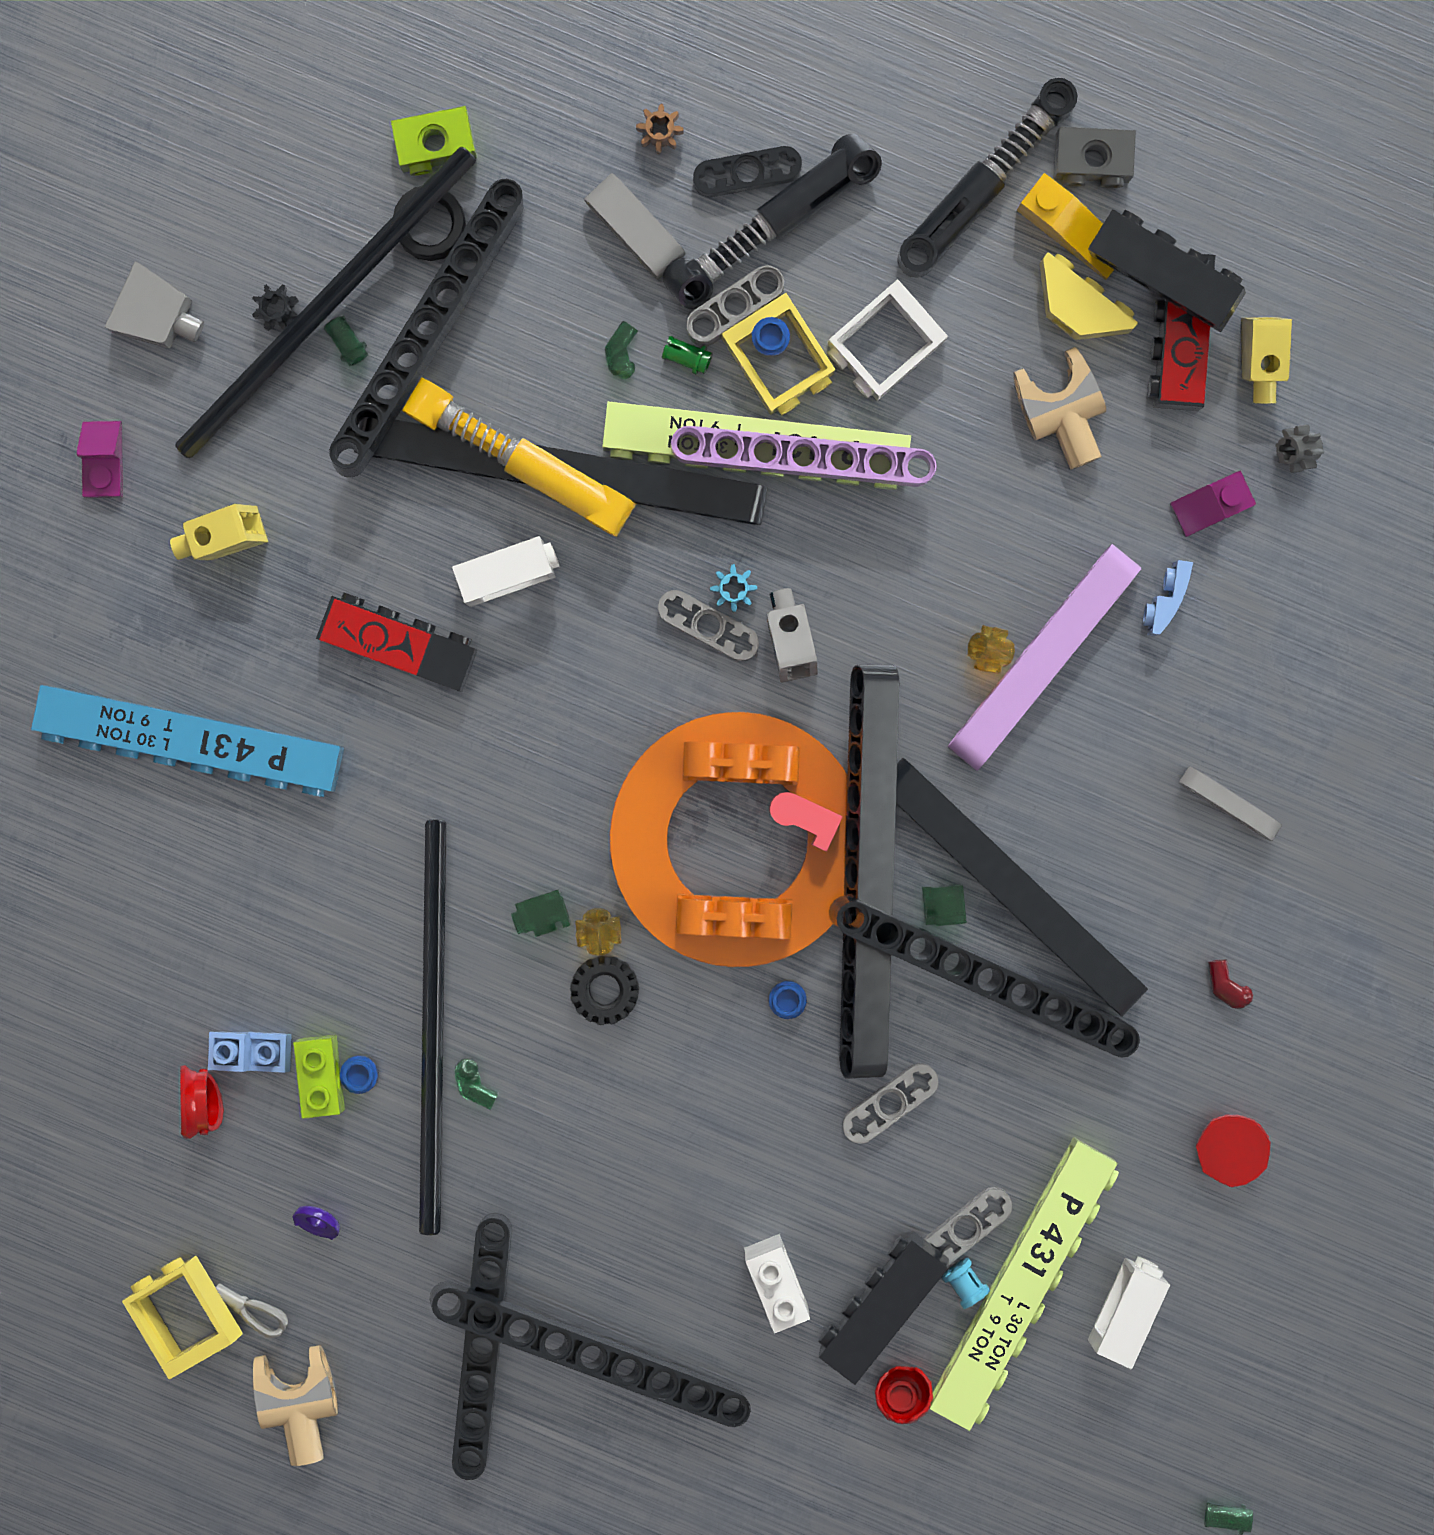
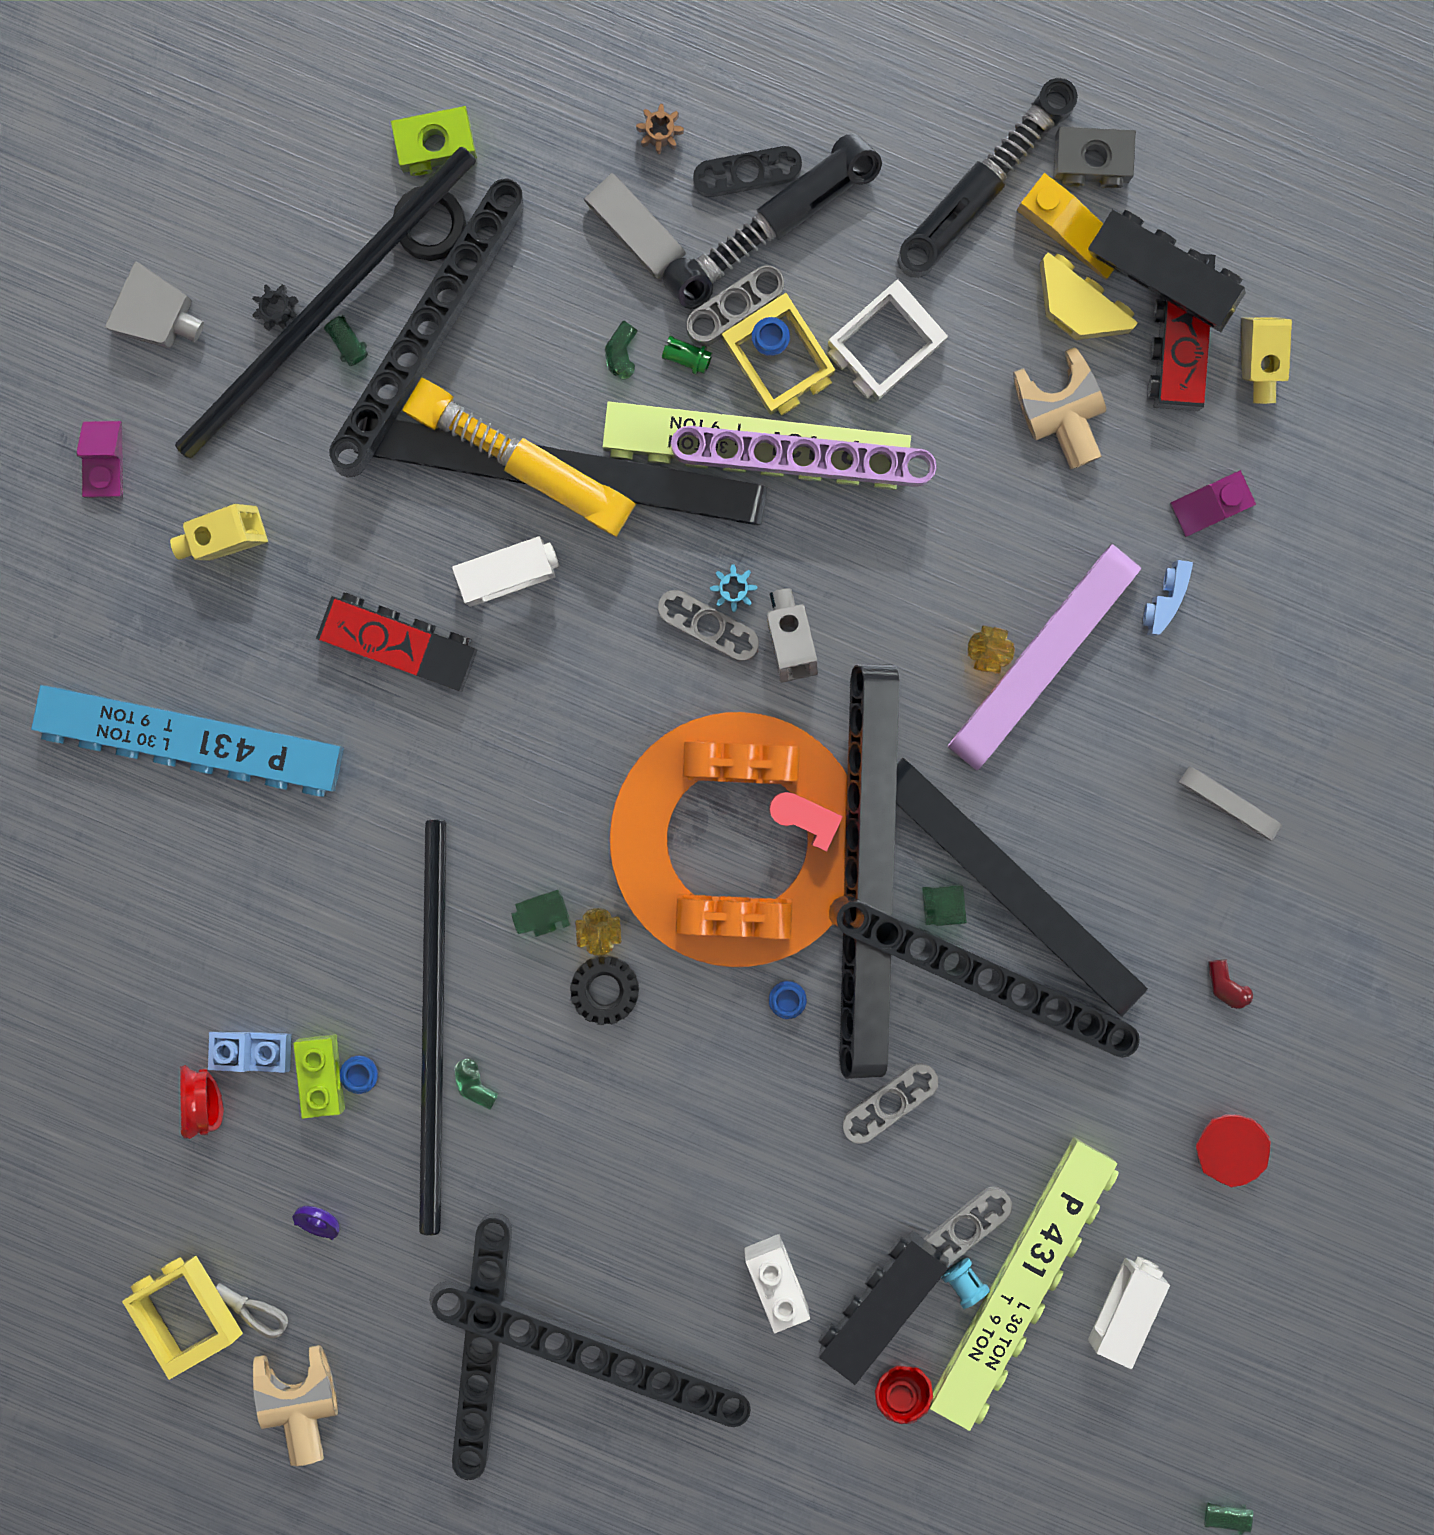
dark grey gear [1275,424,1324,473] -> none

